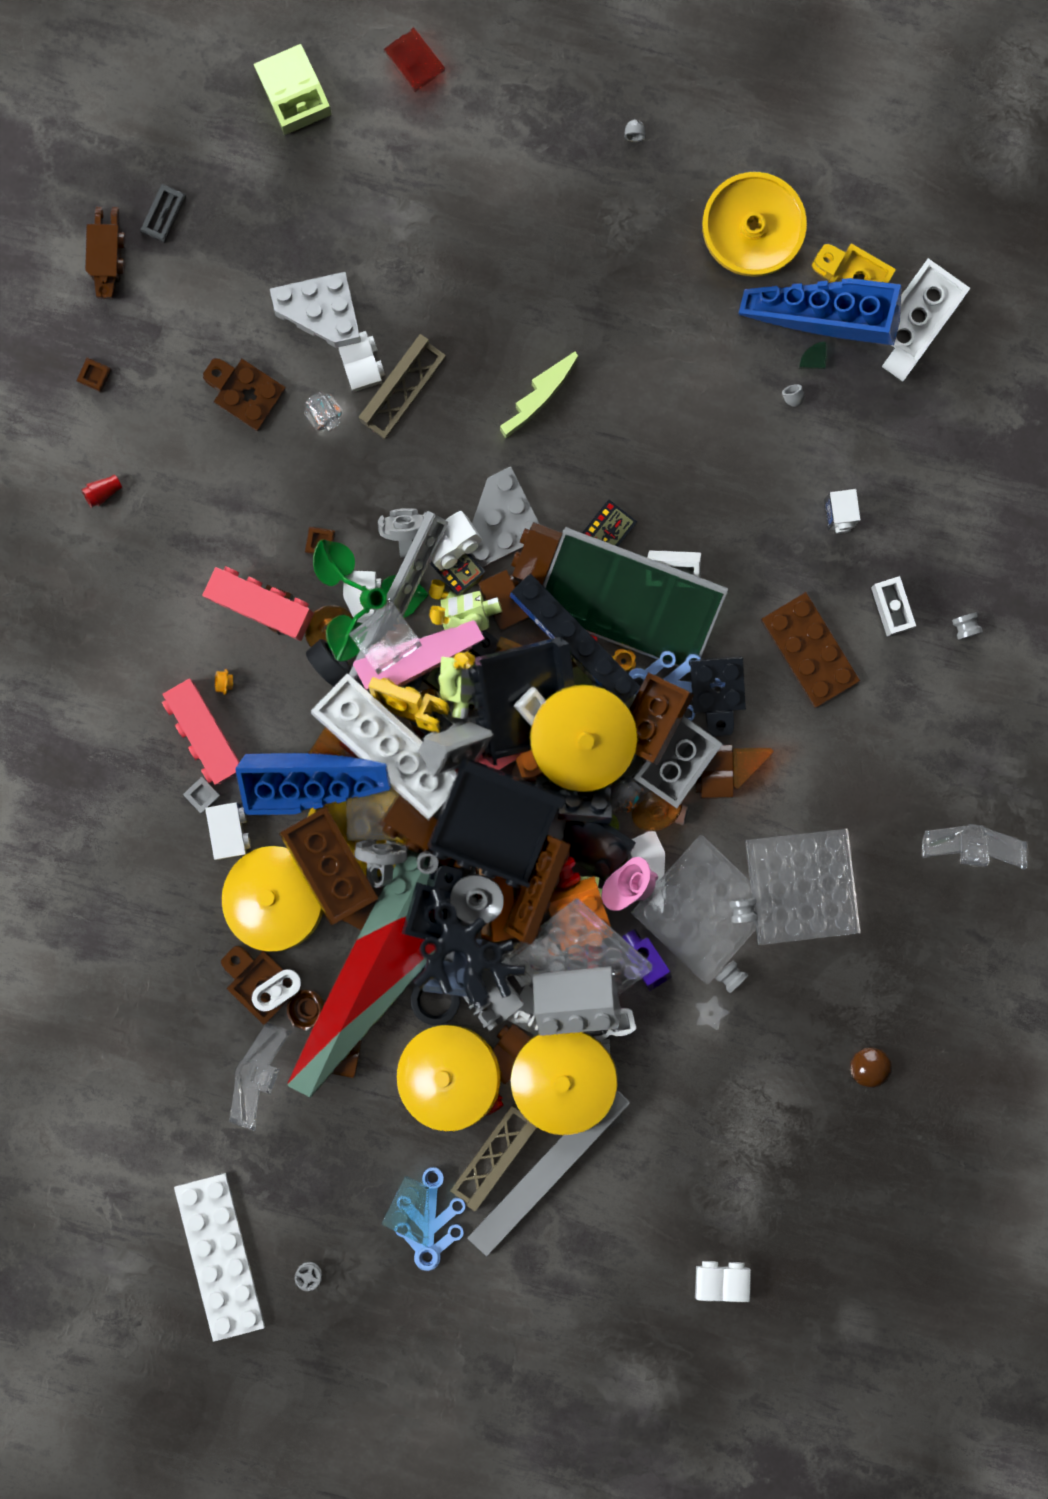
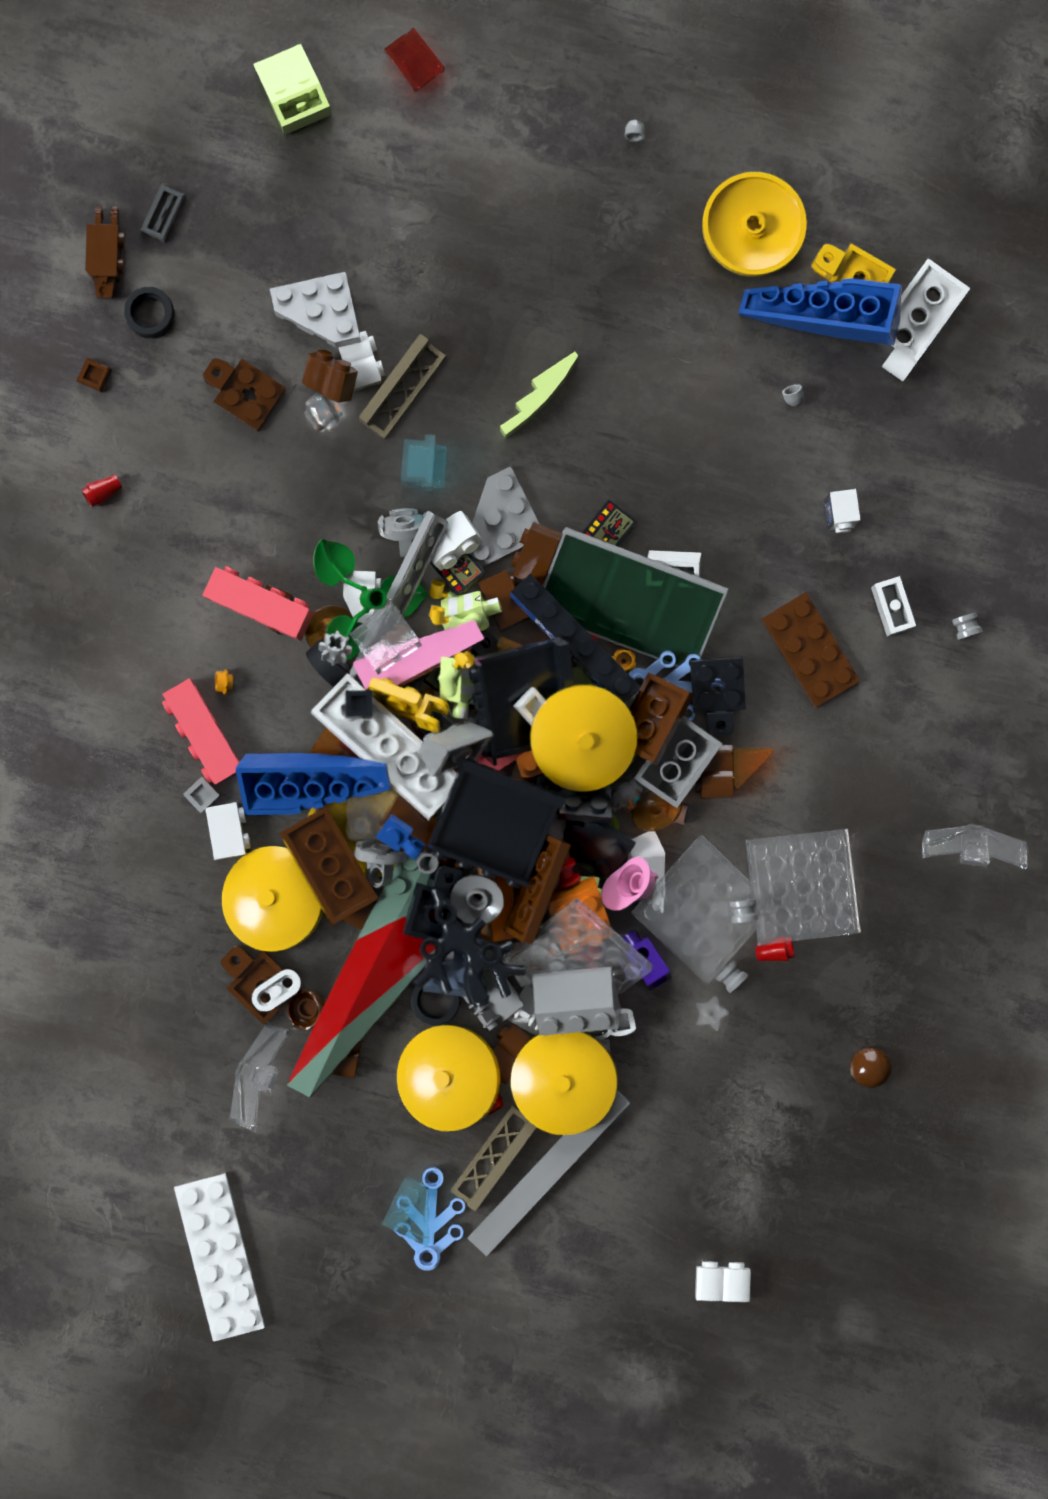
light grey wheel [295,1262,322,1291] -> none
reddish brown tile [305,526,335,554] -> none
clear green tile [799,342,826,369] -> none
none -> black tyre [124,287,175,339]
none -> reddish brown brick [302,350,358,403]
none -> light grey gear [318,631,352,666]
none -> black plate [345,690,373,719]
none -> blue plate [375,814,425,860]
none -> clear light blue plate [401,435,447,491]
none -> red cone [755,936,795,962]

